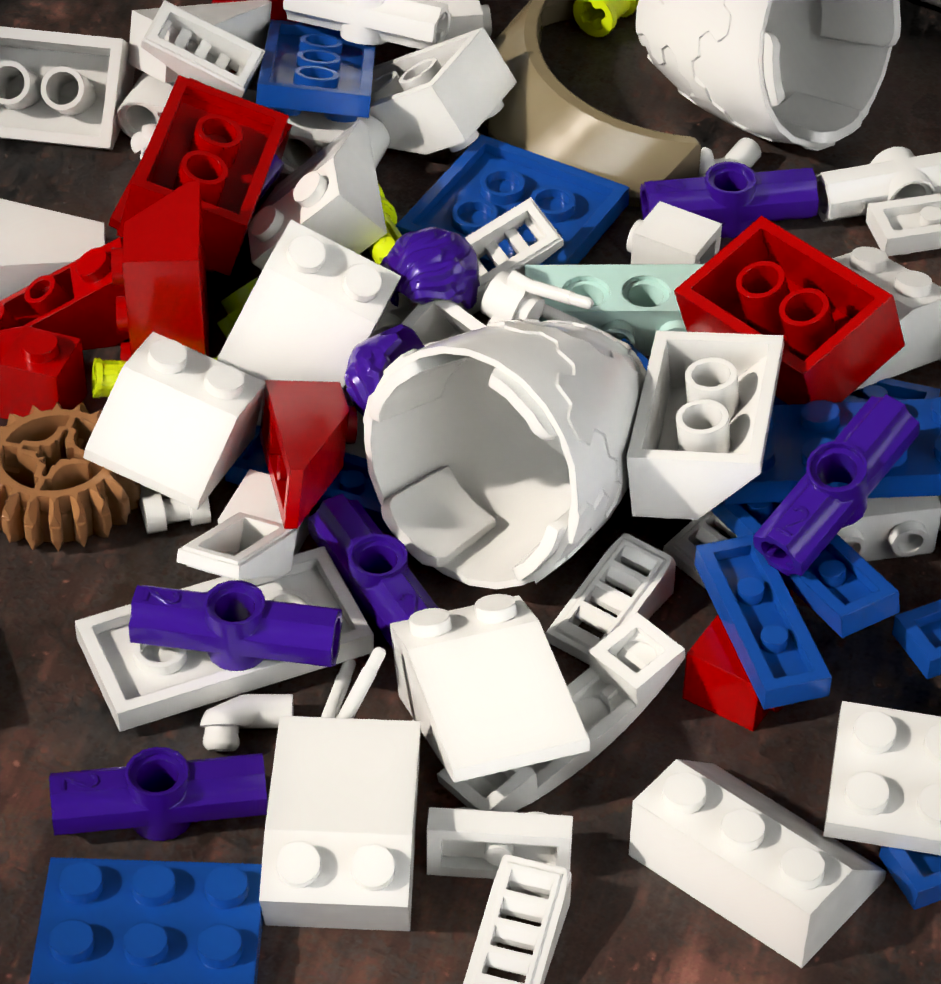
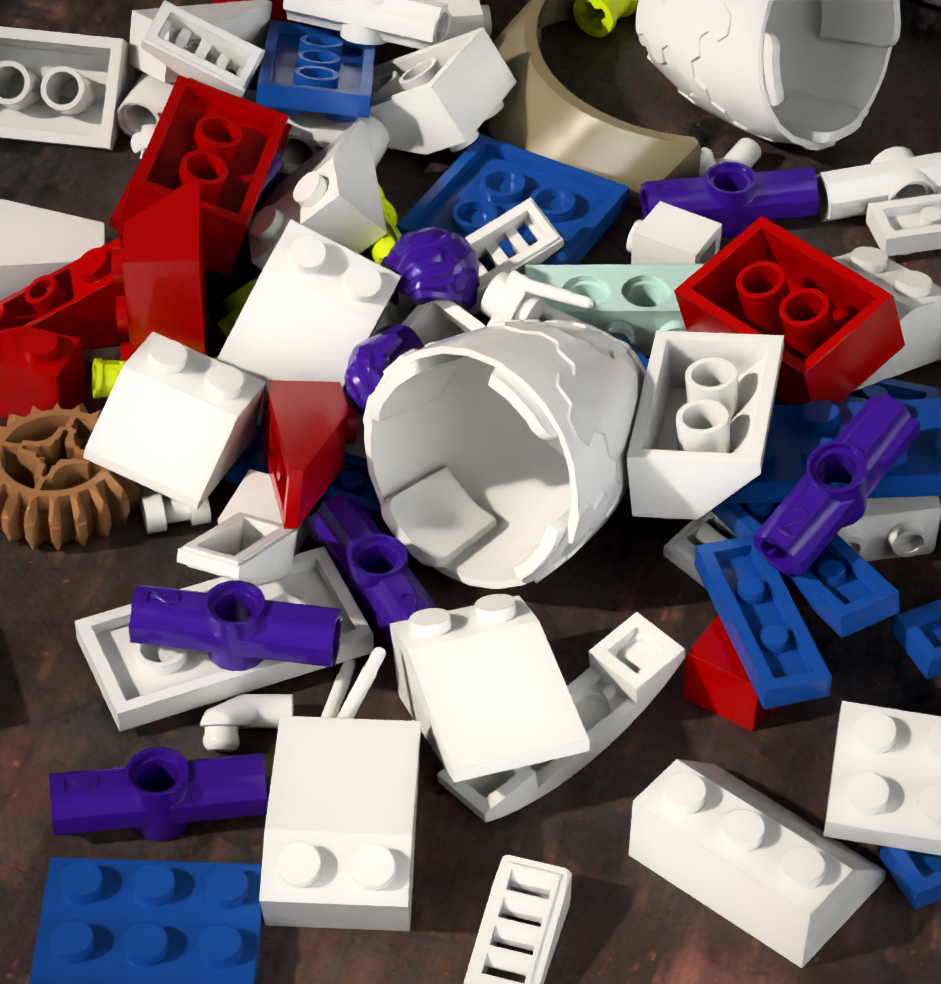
white plate [427,807,573,879] -> none
white slope [546,533,676,665] -> none

